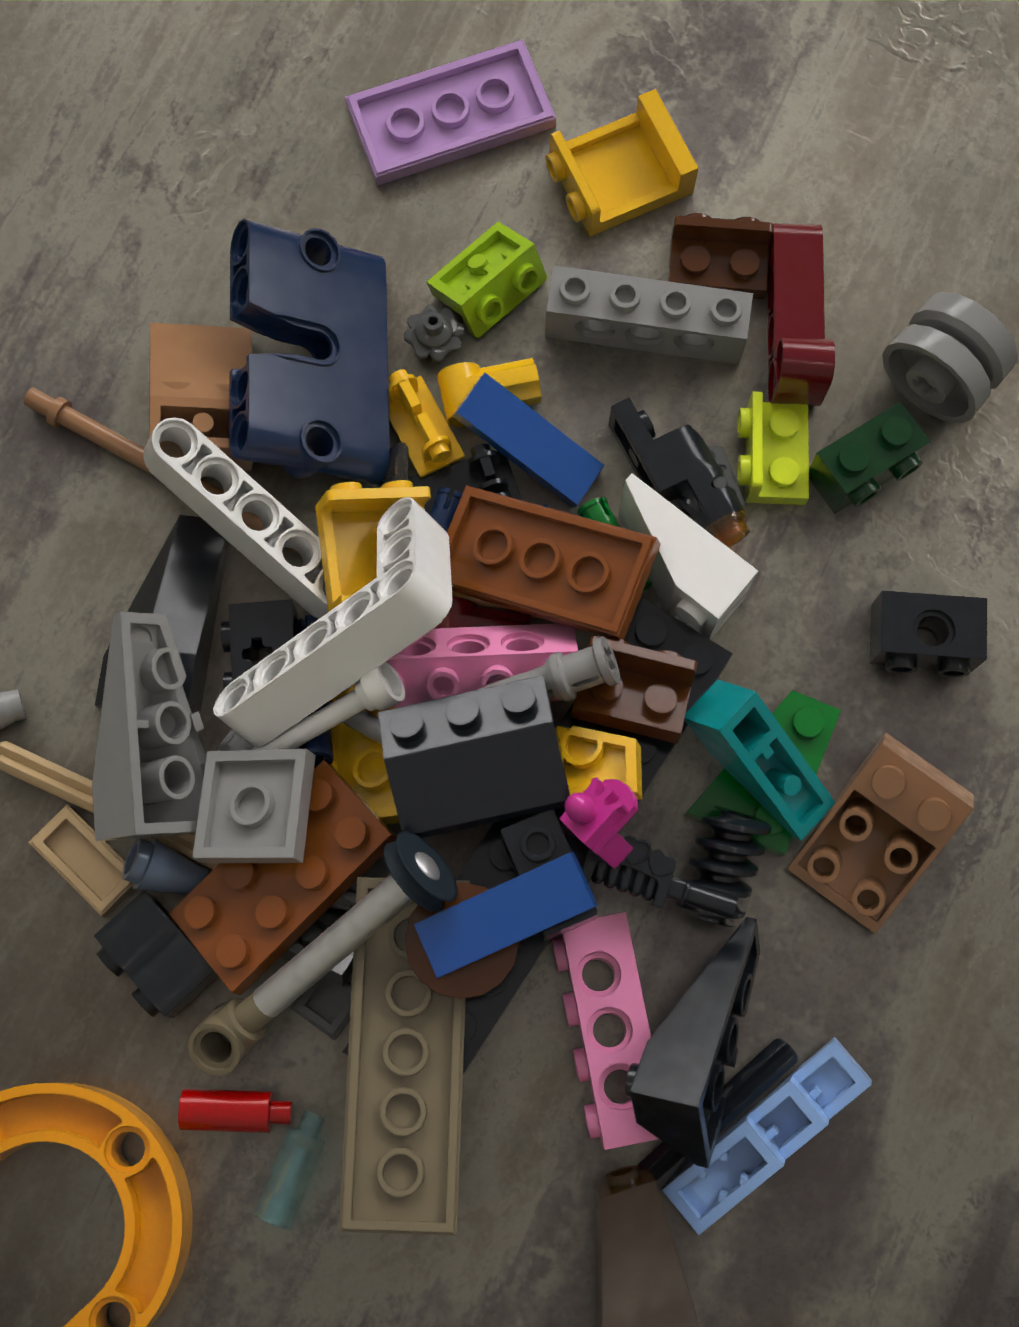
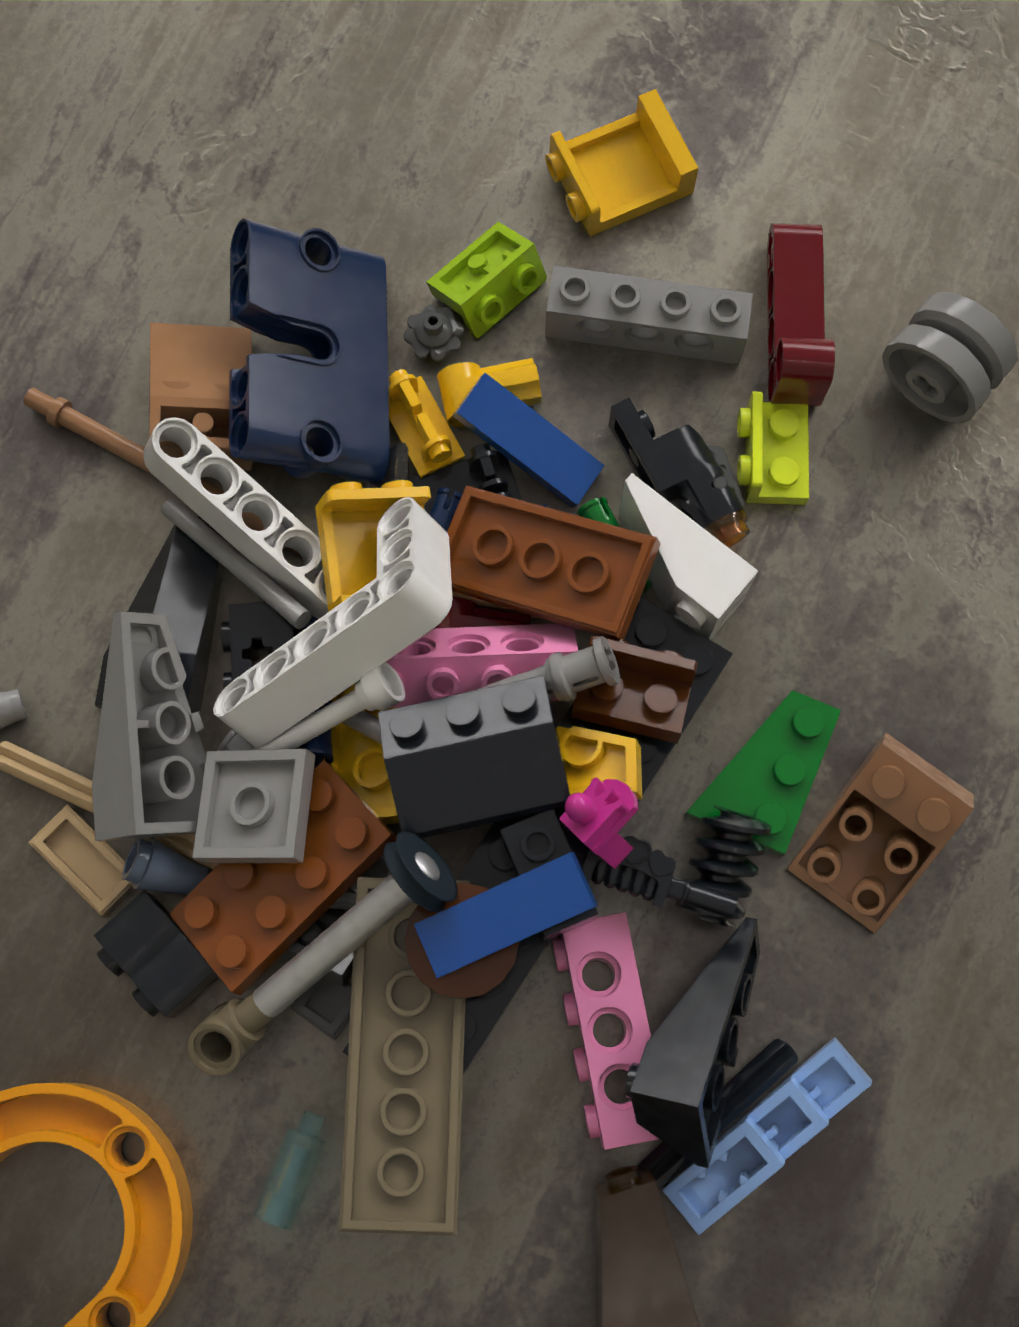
red cylinder [178,1089,293,1133] -> none
lavender tile [345,39,556,186] -> none
reddish brown bracket [668,213,774,299] -> none
teal slope [684,679,836,841] -> none
dark green brick [809,401,931,514] -> none
black brick [870,590,987,677] -> none
none -> light grey bar [161,498,311,629]

